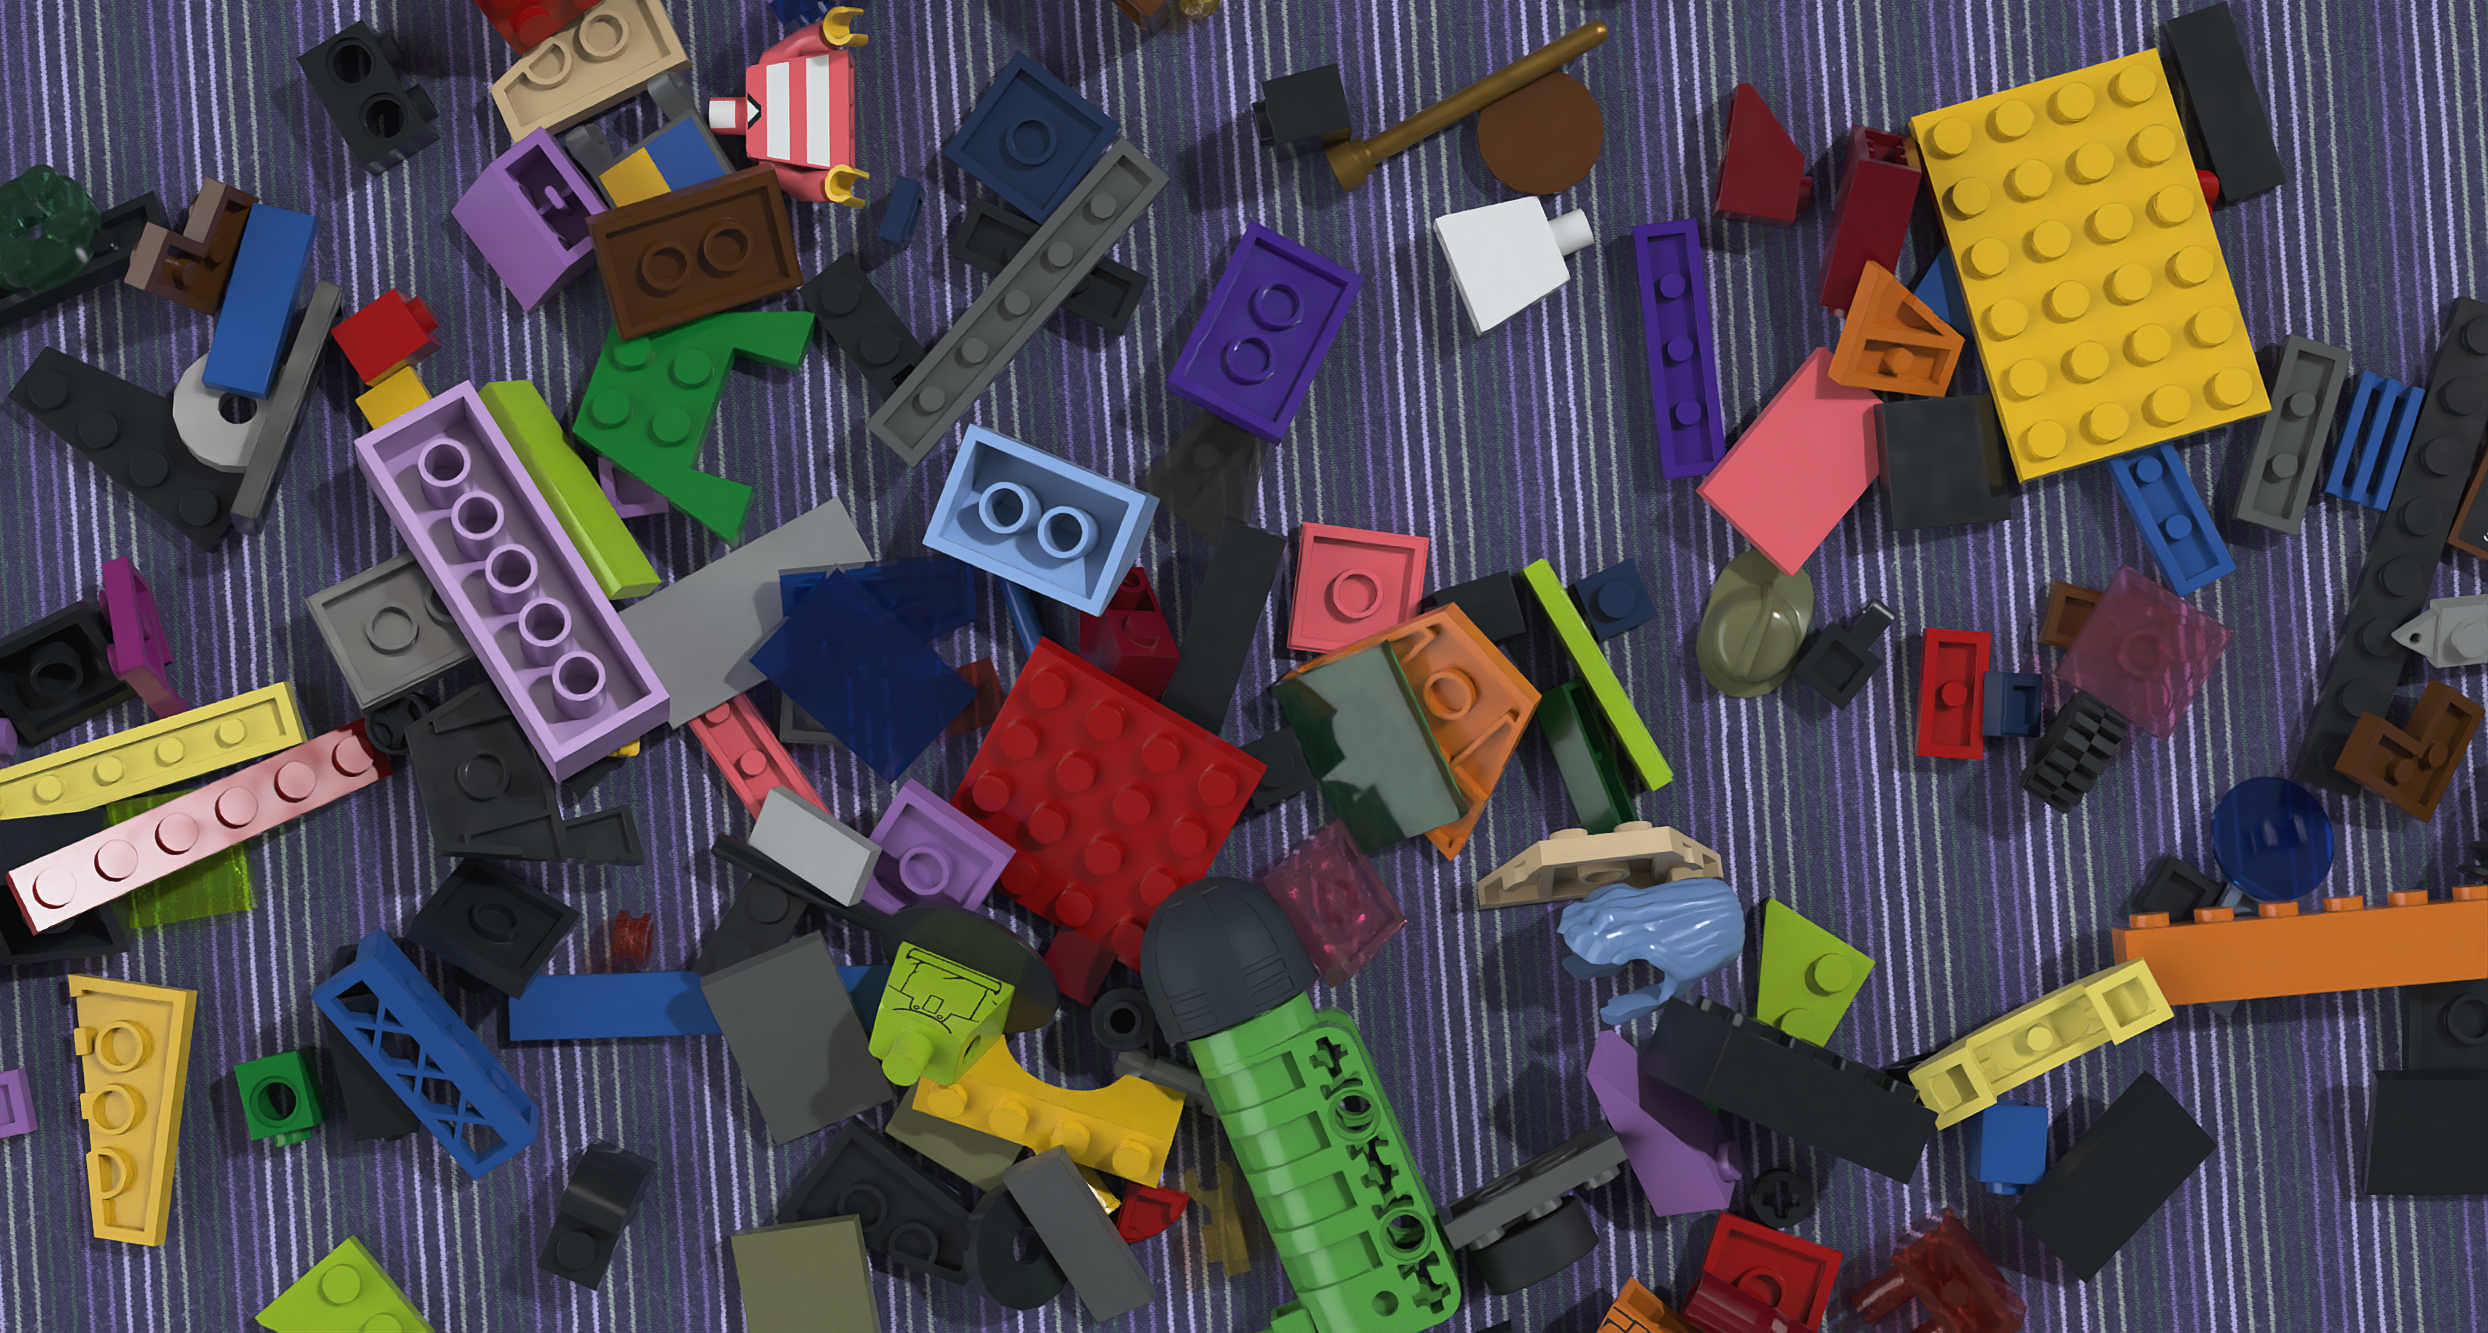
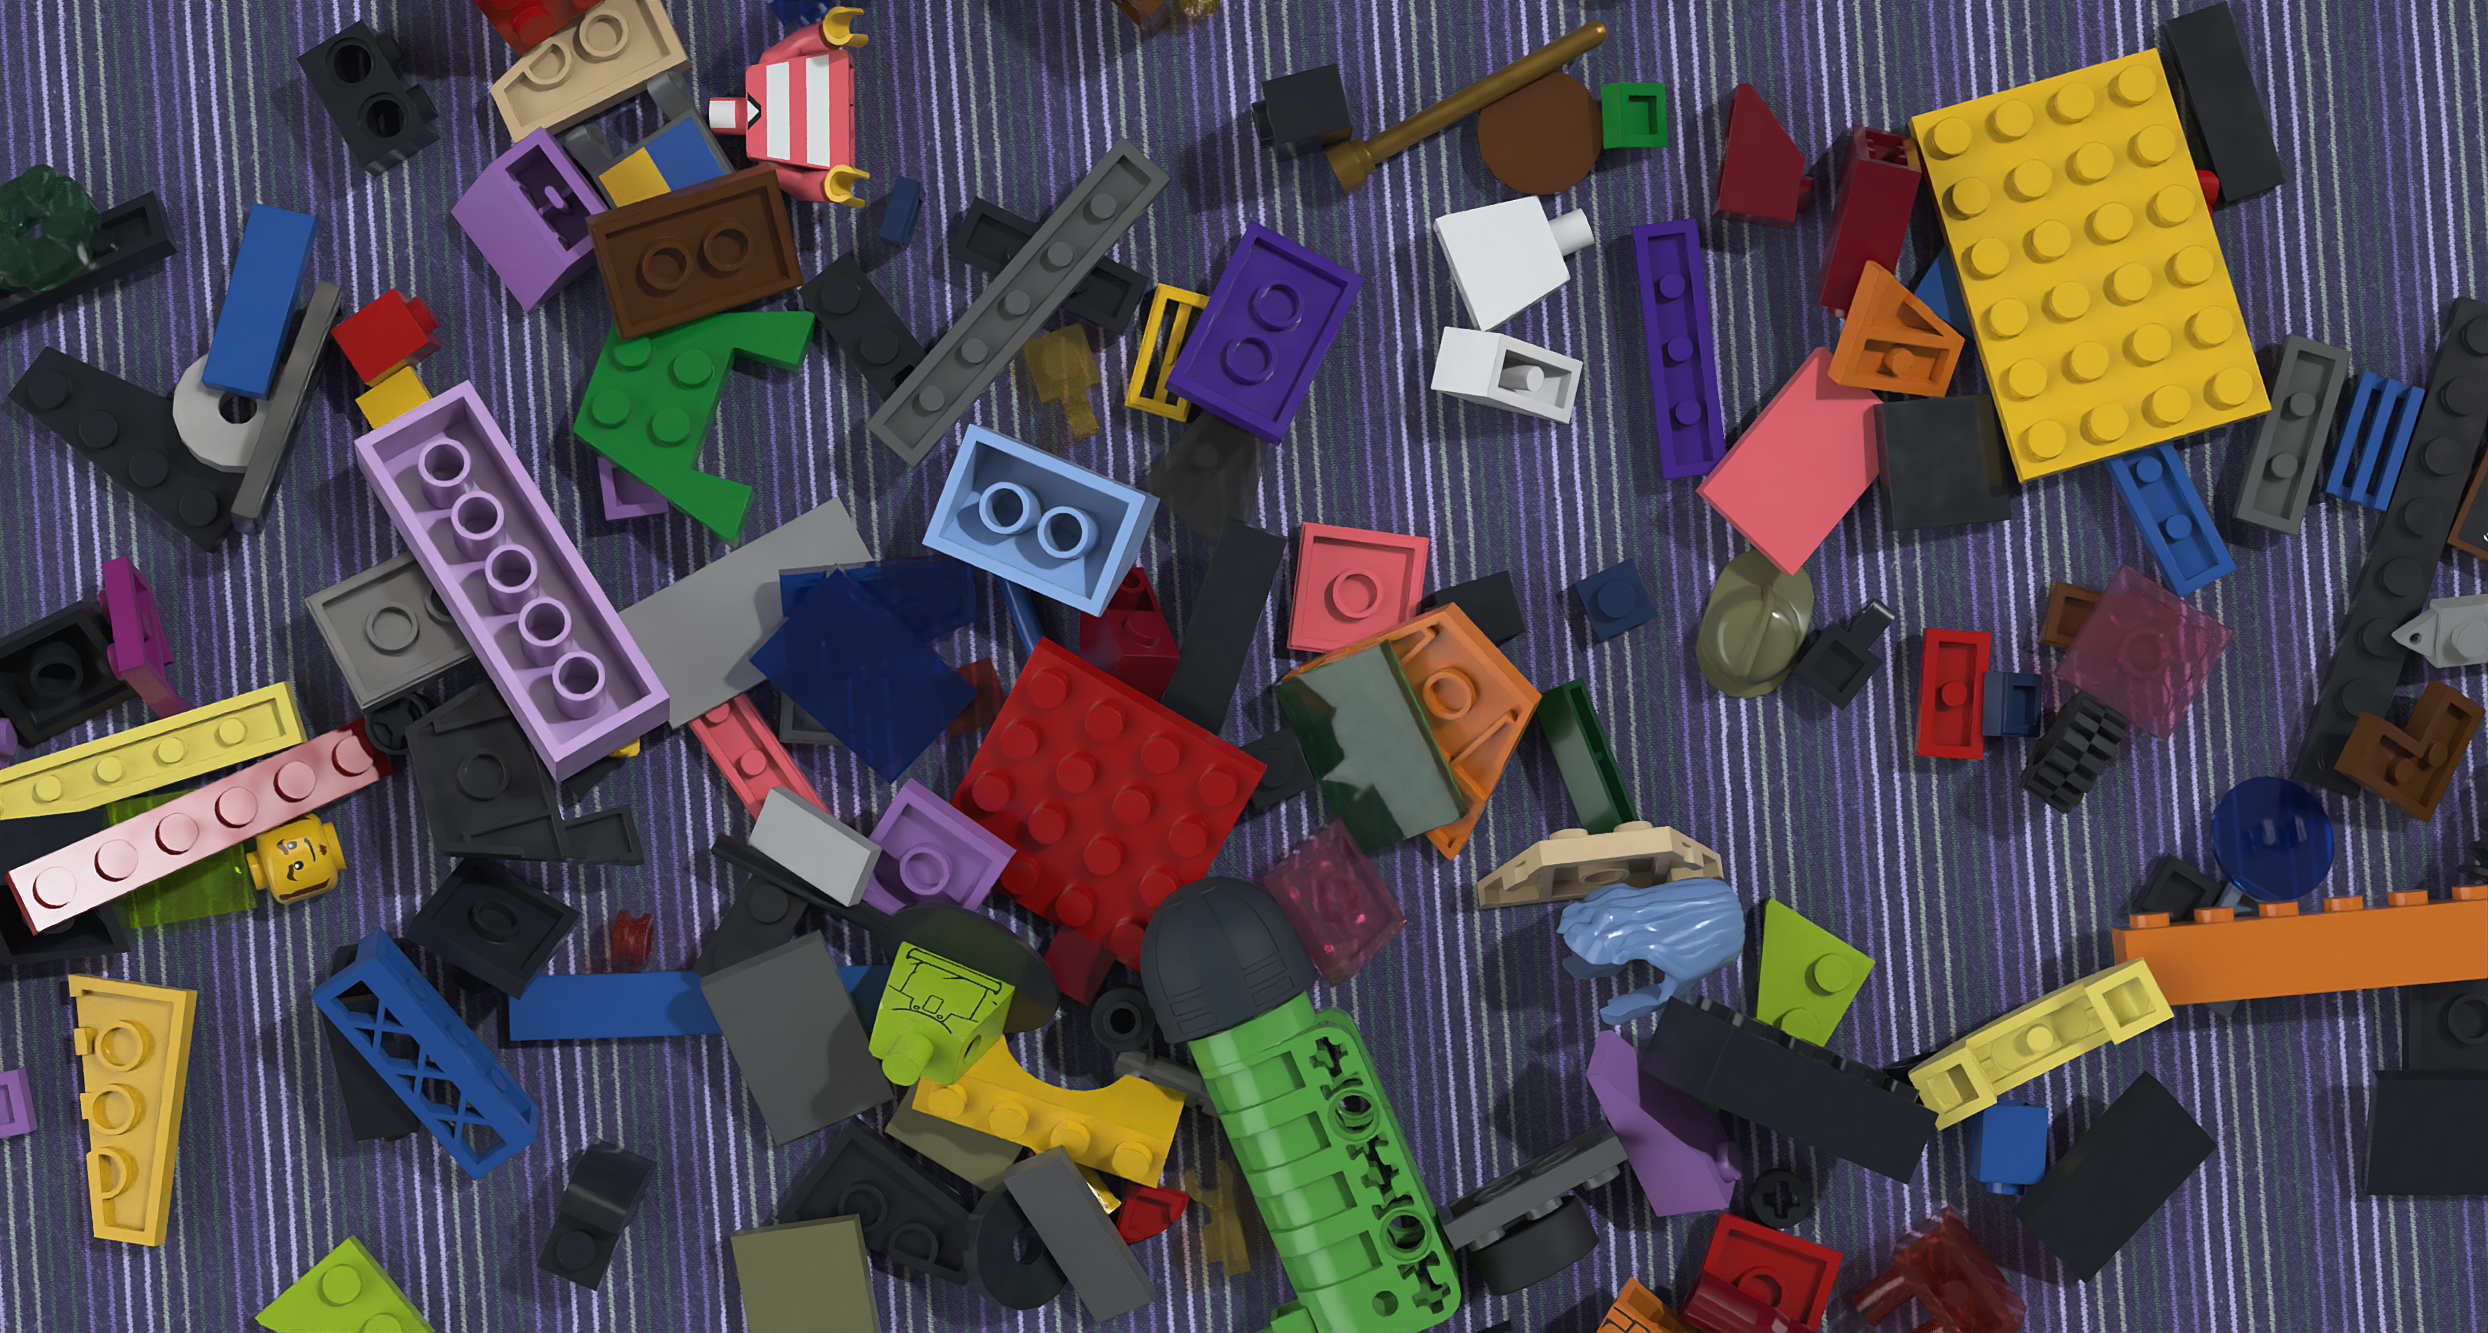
reddish brown plate [124,176,260,316] -> none
green brick [234,1045,329,1147] -> none
lime tile [477,380,662,600] -> none
dark blue plate [943,50,1122,227] -> none
lime tile [1518,558,1674,791] -> none
none -> yellow head [246,813,347,904]
none -> clear yellow plate [1022,322,1103,441]
none -> yellow tile [1124,283,1211,424]
none -> white slope [1431,326,1583,424]
none -> green plate [1601,82,1668,149]

